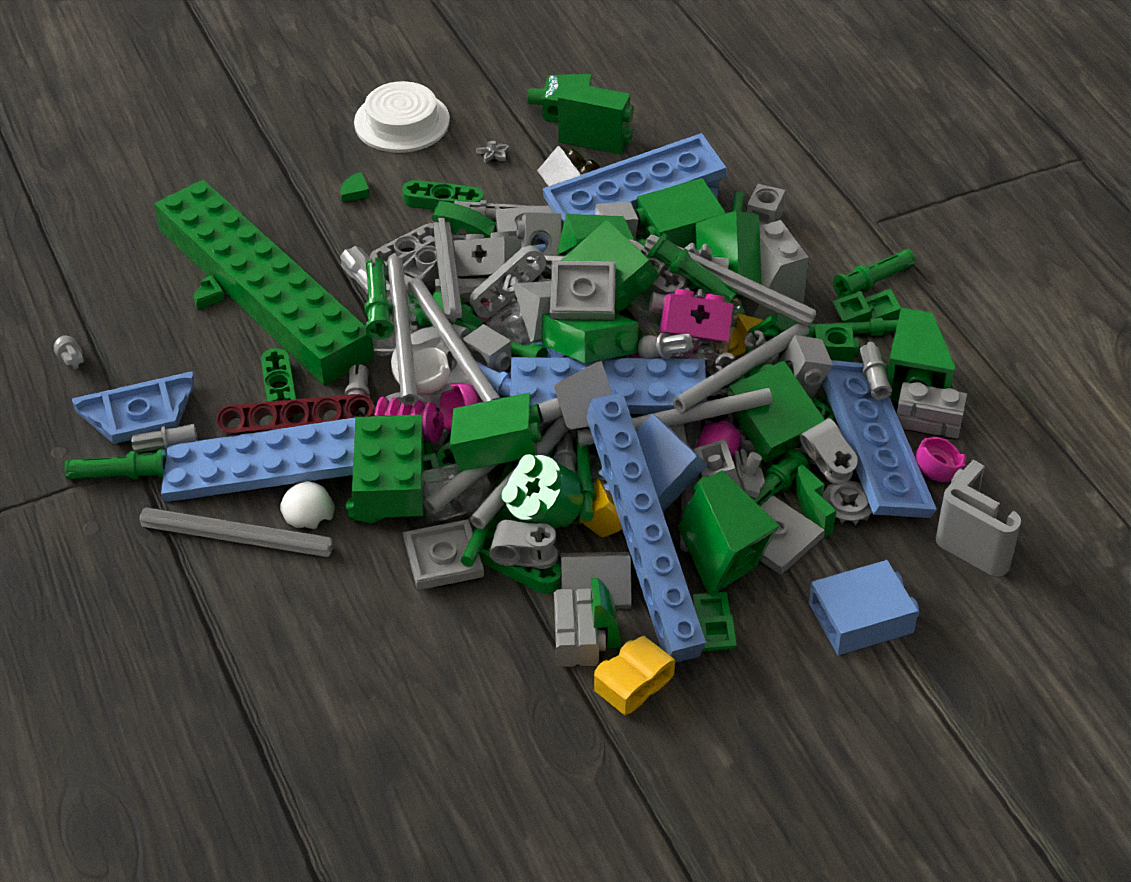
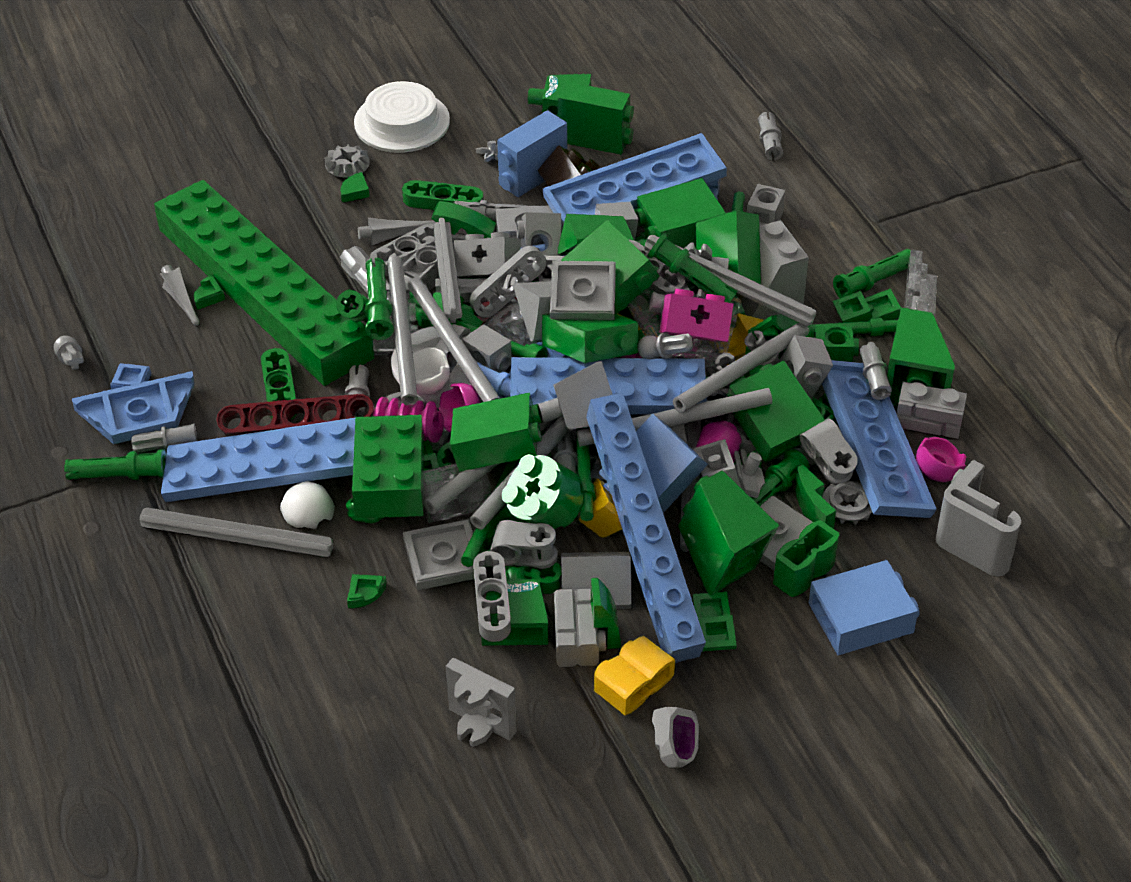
none -> medium blue tile [110,363,151,389]
none -> light grey piece [160,265,200,326]
none -> light grey gear [324,144,370,177]
none -> green pin [336,290,368,323]
none -> green tile [347,574,387,608]
none -> light grey piece [358,218,435,245]
none -> light grey piece [445,658,517,747]
none -> light grey beam [473,551,511,642]
none -> green torso [481,568,548,646]
none -> medium blue brick [497,110,567,197]
none -> light grey rock [652,707,699,769]
none -> light grey pin [758,112,783,160]
none -> green brick [773,520,840,597]
none -> clear bracket [904,250,937,317]

